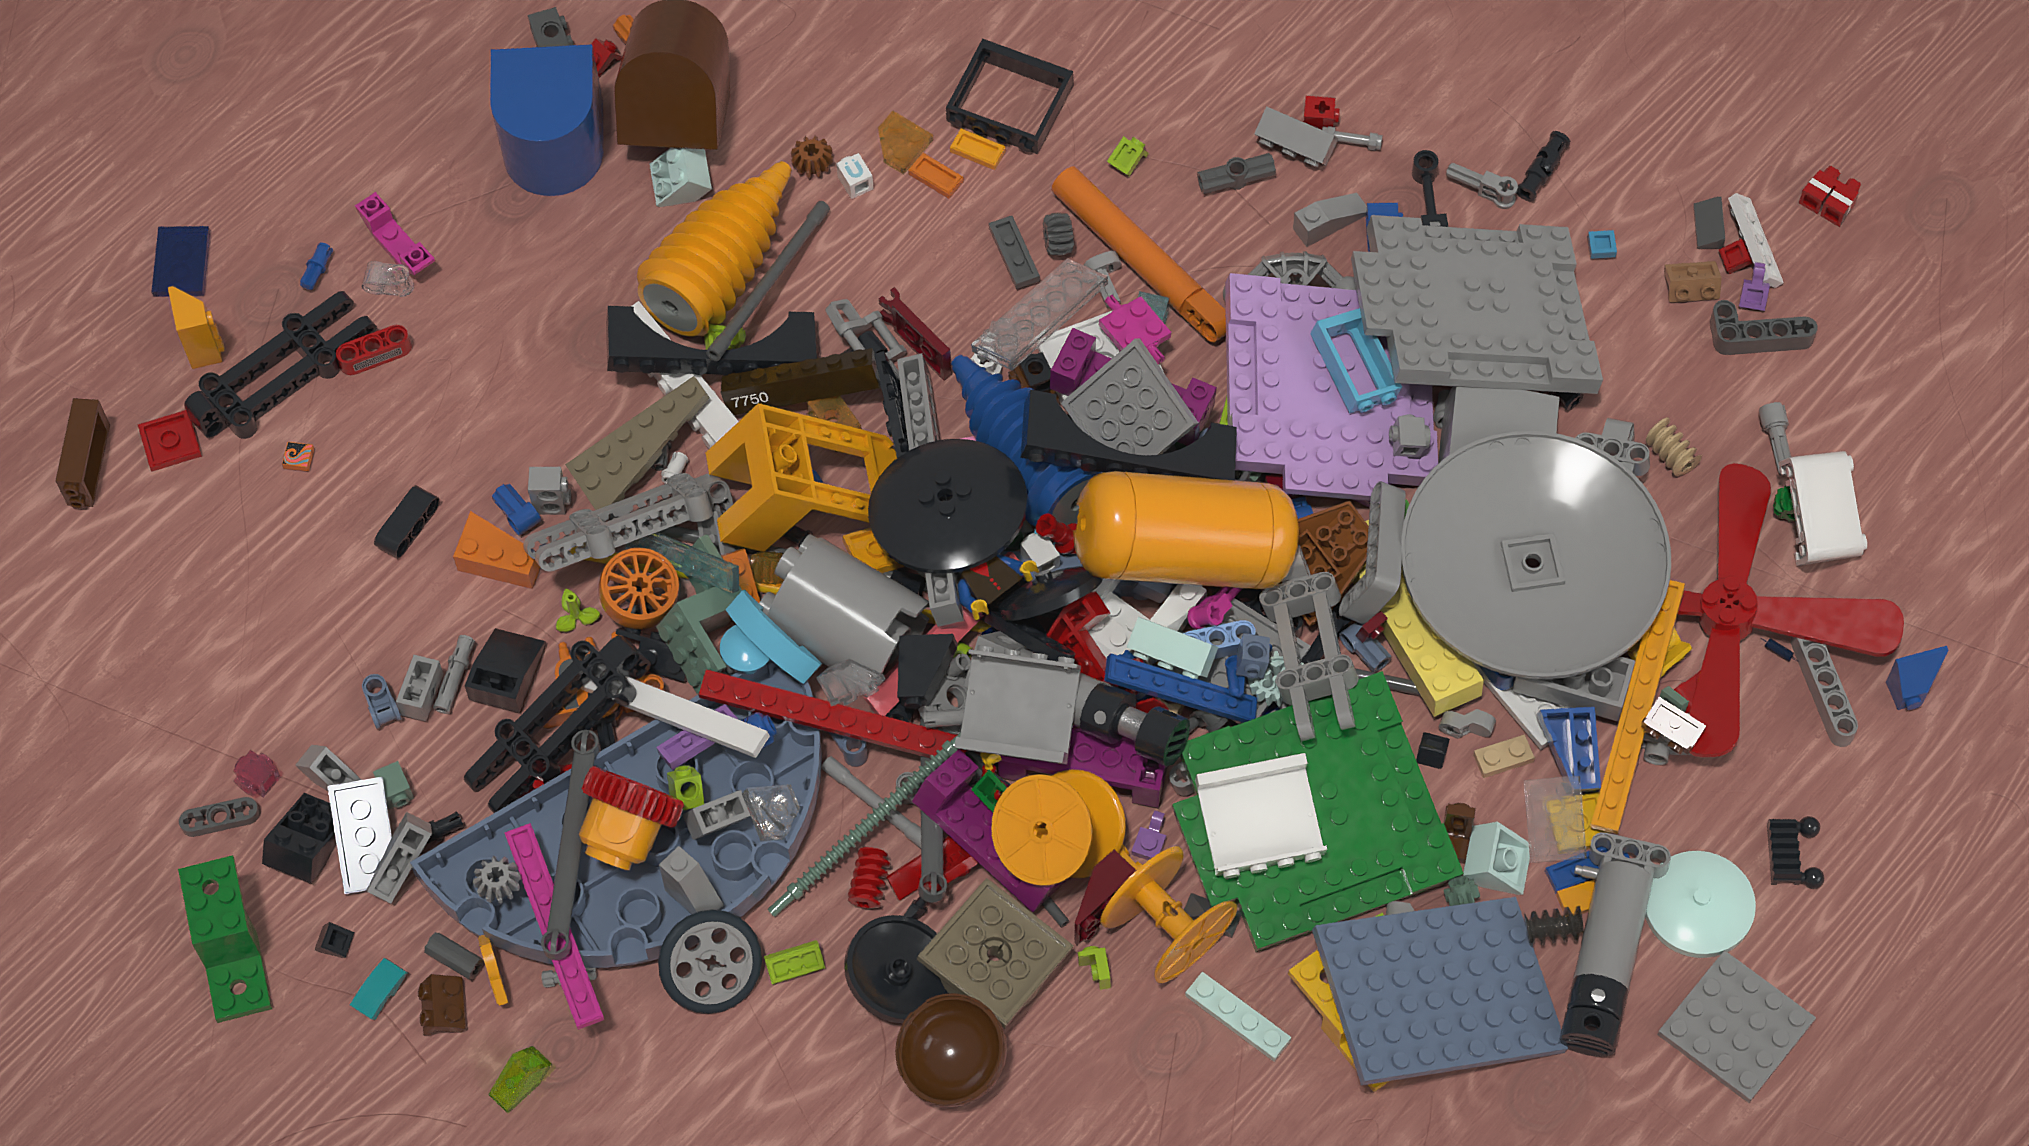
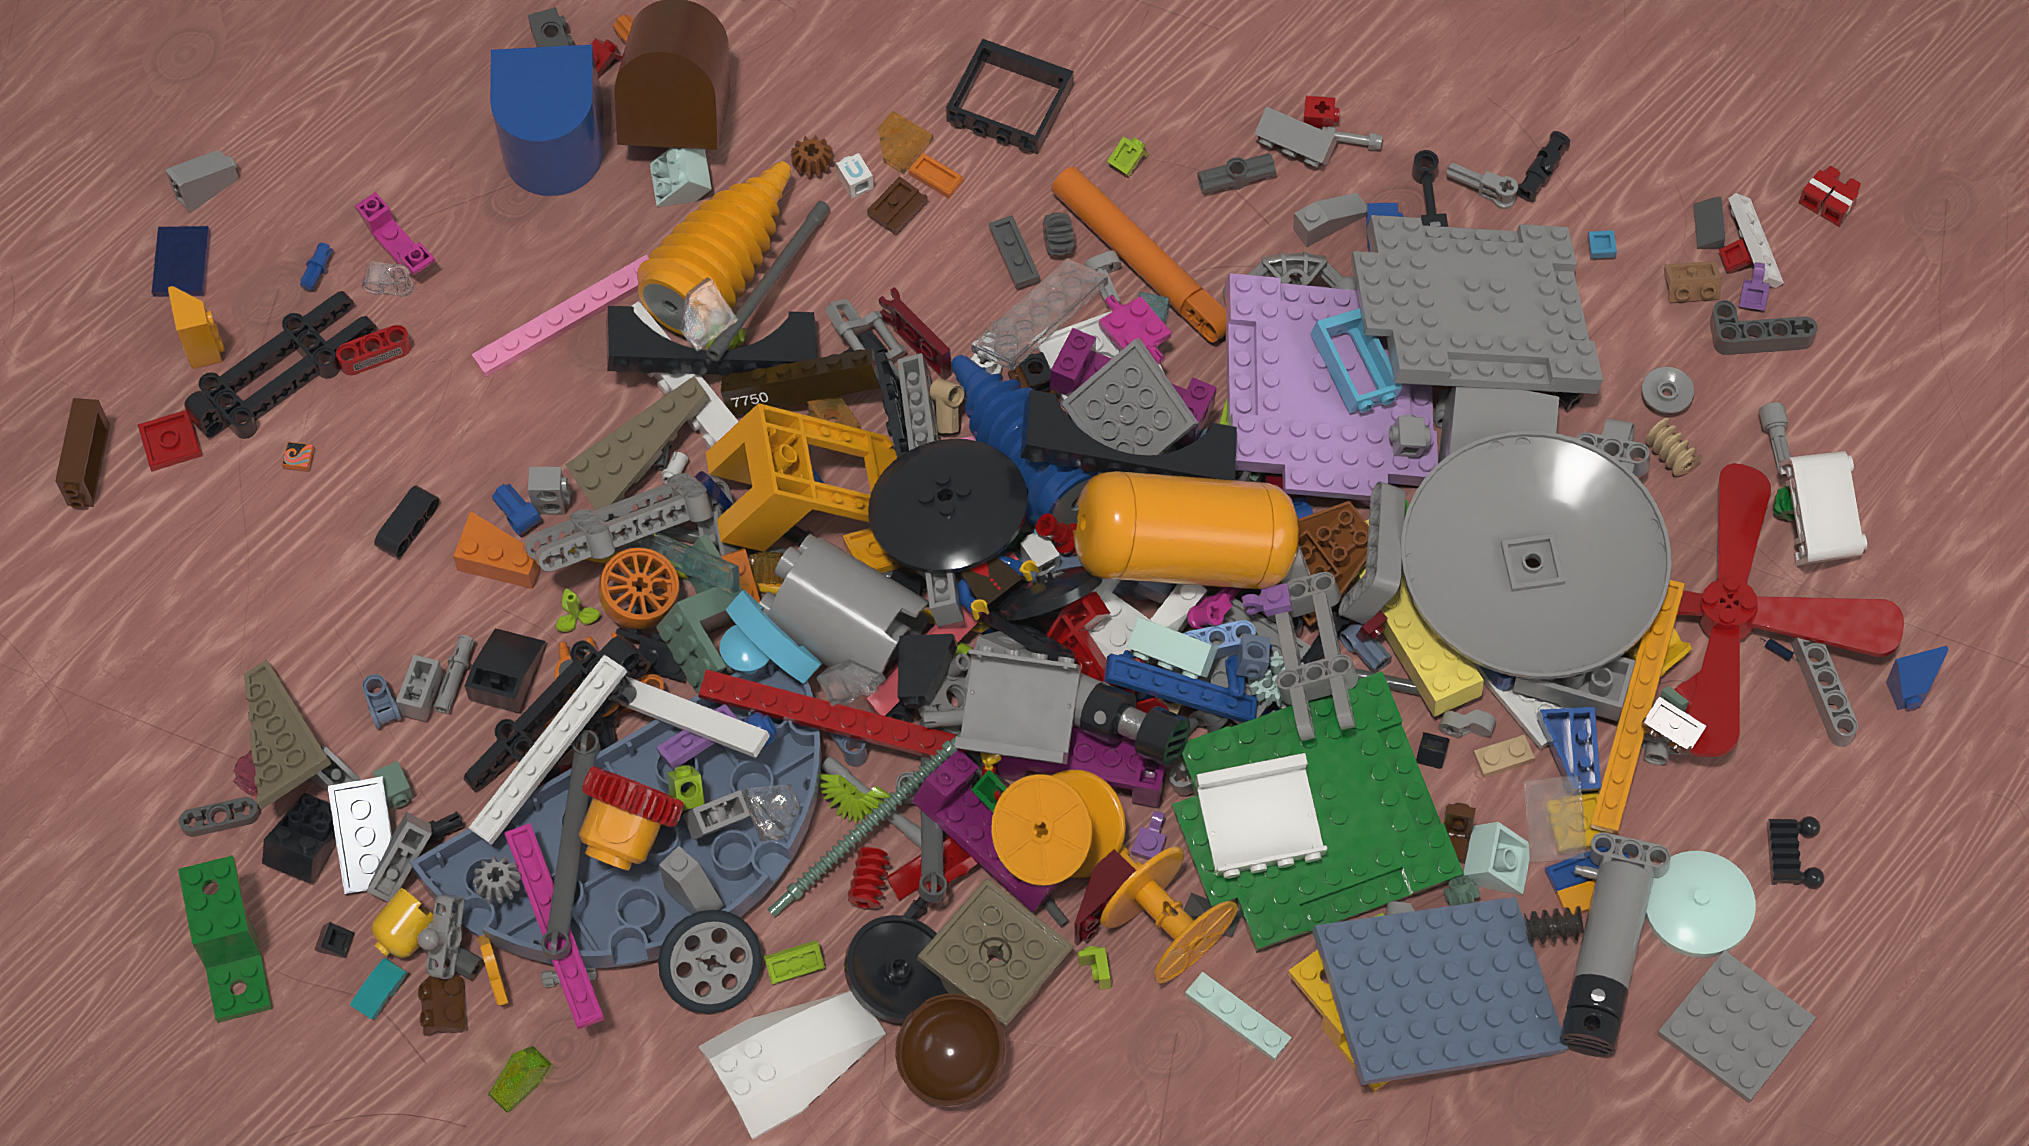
light orange tile [950,129,1006,170] -> none
none -> light grey slope [165,150,239,213]
none -> dark tan wing [244,659,331,810]
none -> yellow cylinder [371,888,433,958]
none -> light grey piece [417,894,464,979]
none -> white tile [469,655,627,845]
none -> bright pink plate [471,254,649,378]
none -> clear plate [680,277,738,351]
none -> clear blue tile [694,471,733,512]
none -> white wedge [698,991,886,1141]
none -> lime hair [820,774,890,823]
none -> reddish brown plate [867,176,928,235]
none -> tan piece [930,379,965,433]
none -> medium lavender plate [1242,583,1293,617]
none -> light grey dish [1642,367,1694,414]

